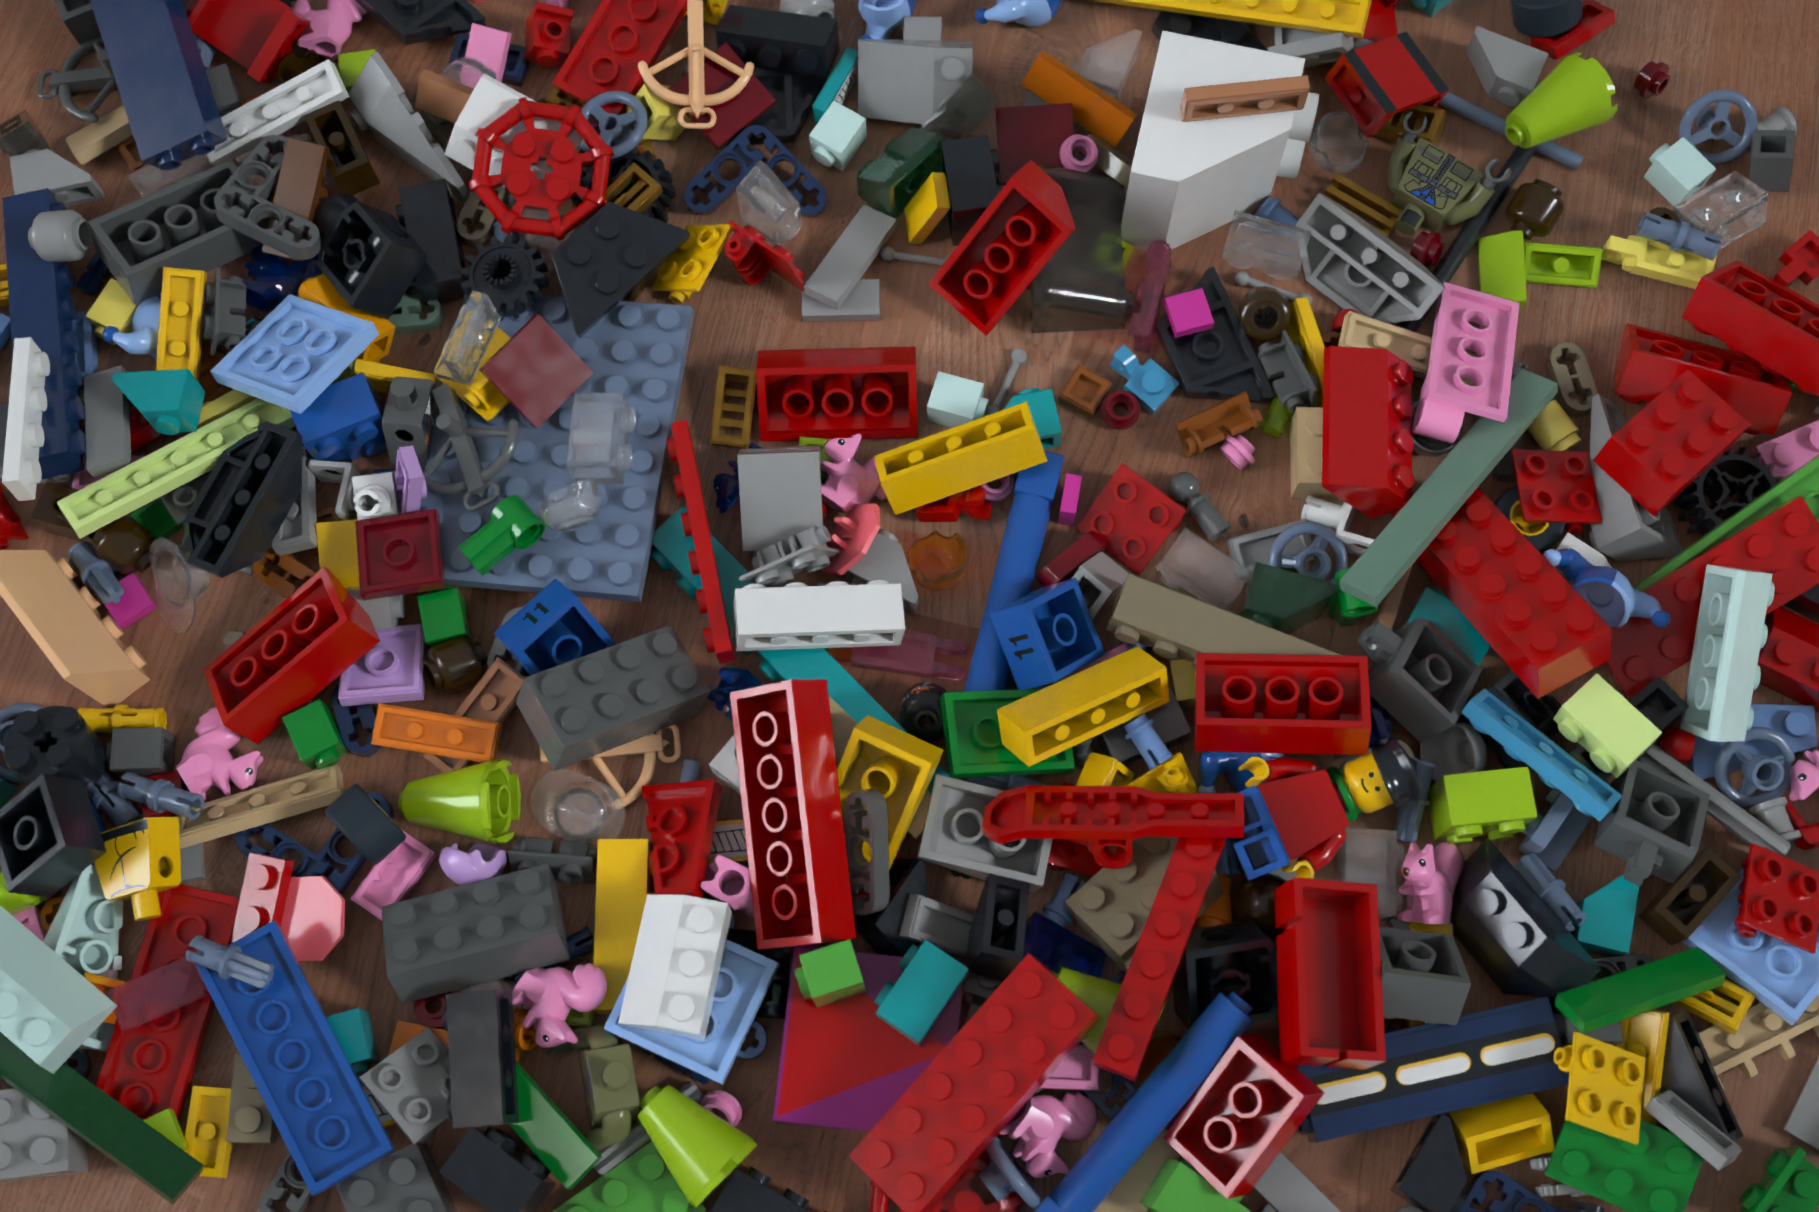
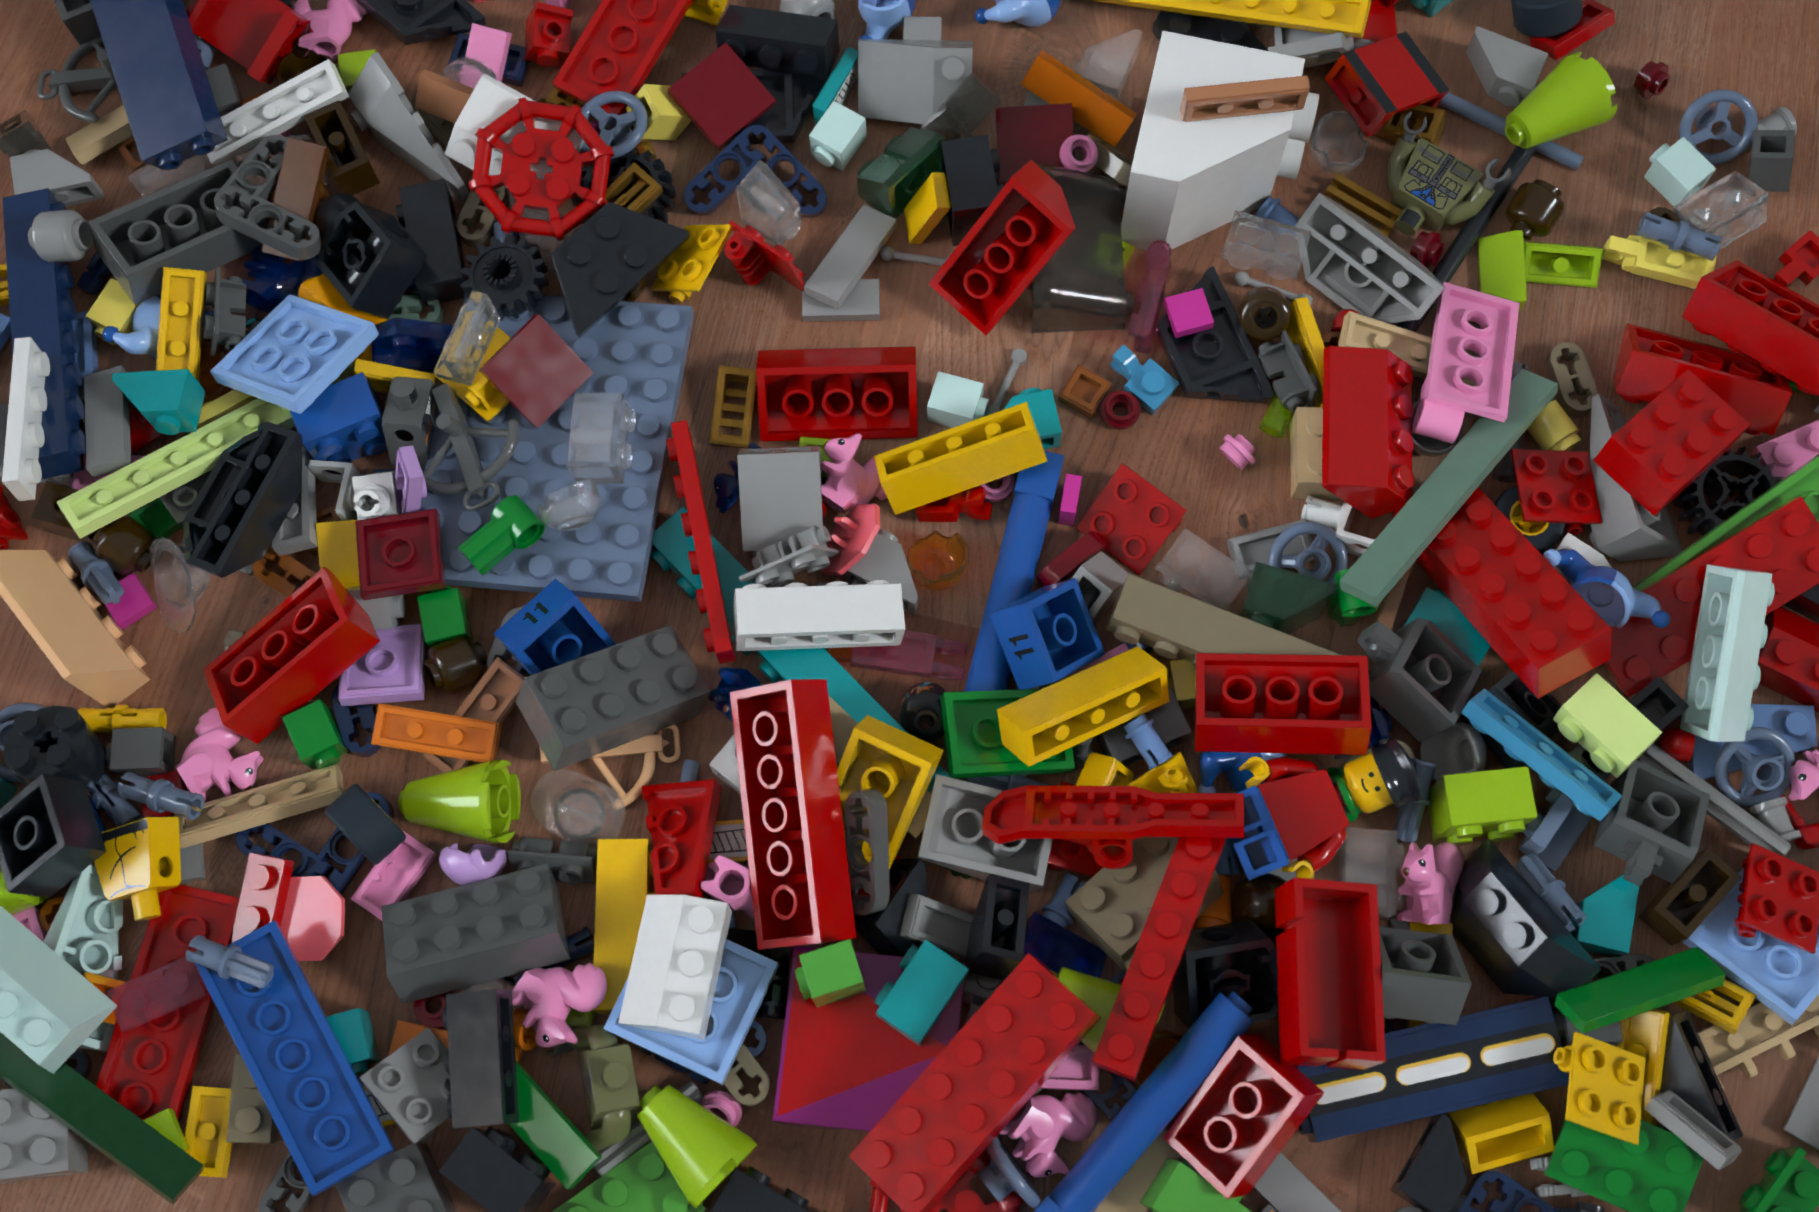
light nougat piece [638,0,754,129] -> none
dark grey pin [1168,472,1231,542] -> none
dark orange hinge [1175,391,1262,458] -> none
none -> clear blue bracket [371,317,466,373]
none -> dark tan beam [724,1043,771,1107]

